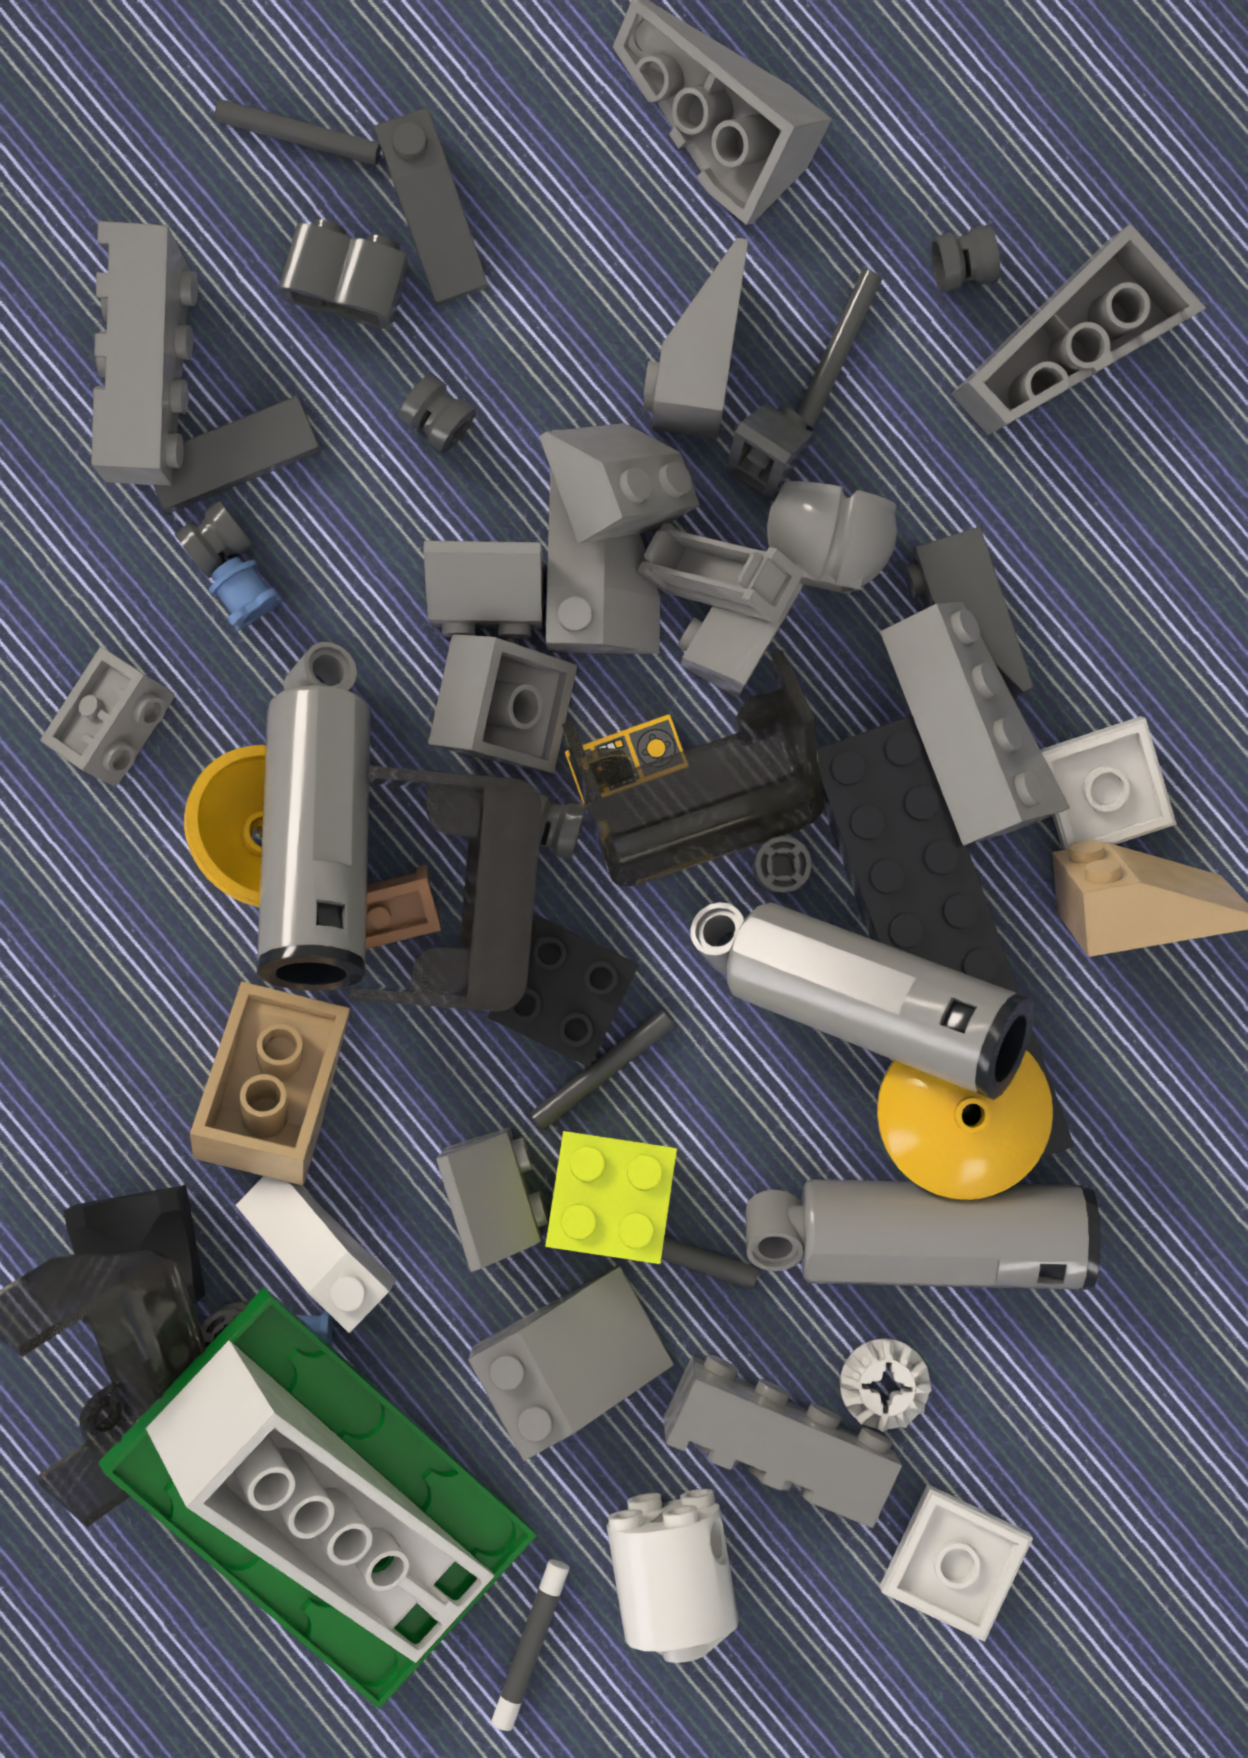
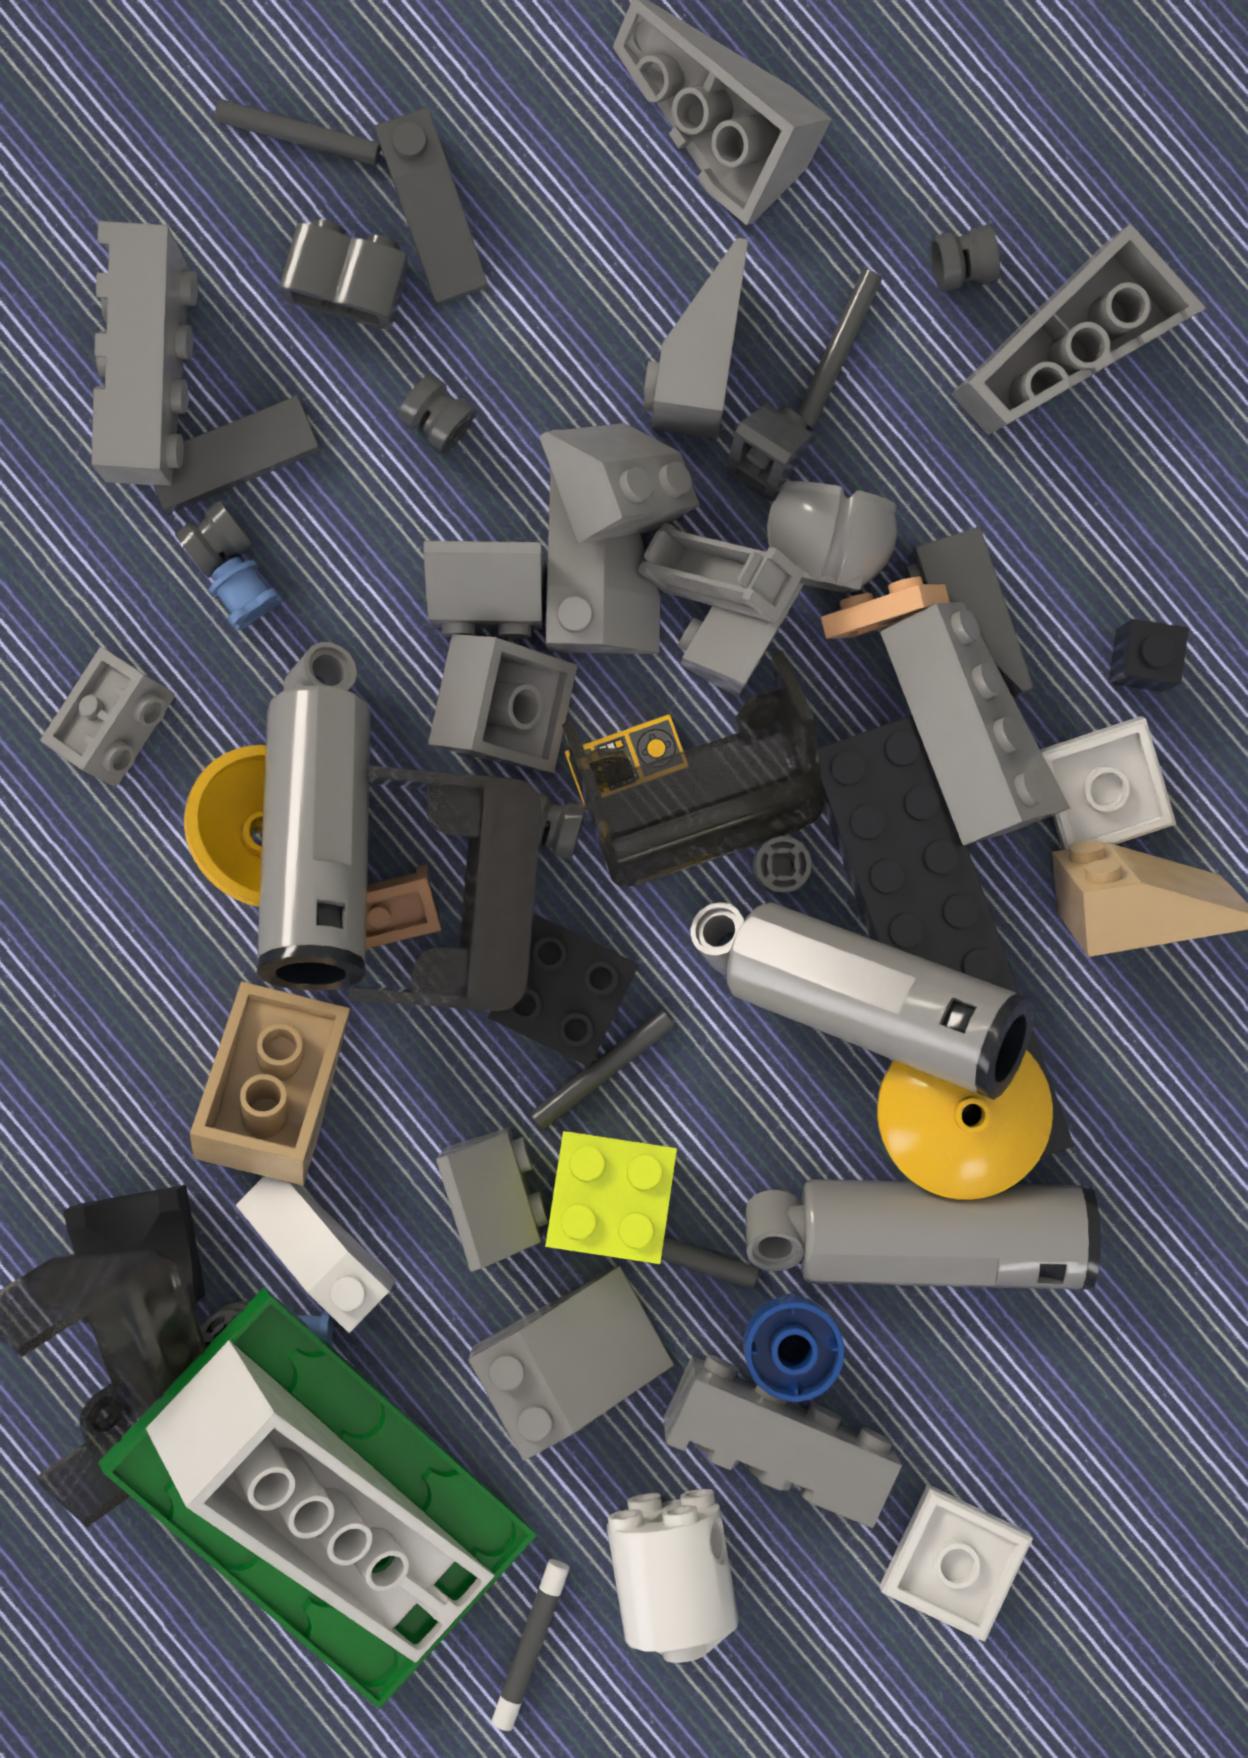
white gear [840,1339,932,1432] -> none
none -> blue piece [743,1293,844,1402]
none -> light nougat plate [821,576,950,639]
none -> black brick [1108,619,1189,692]

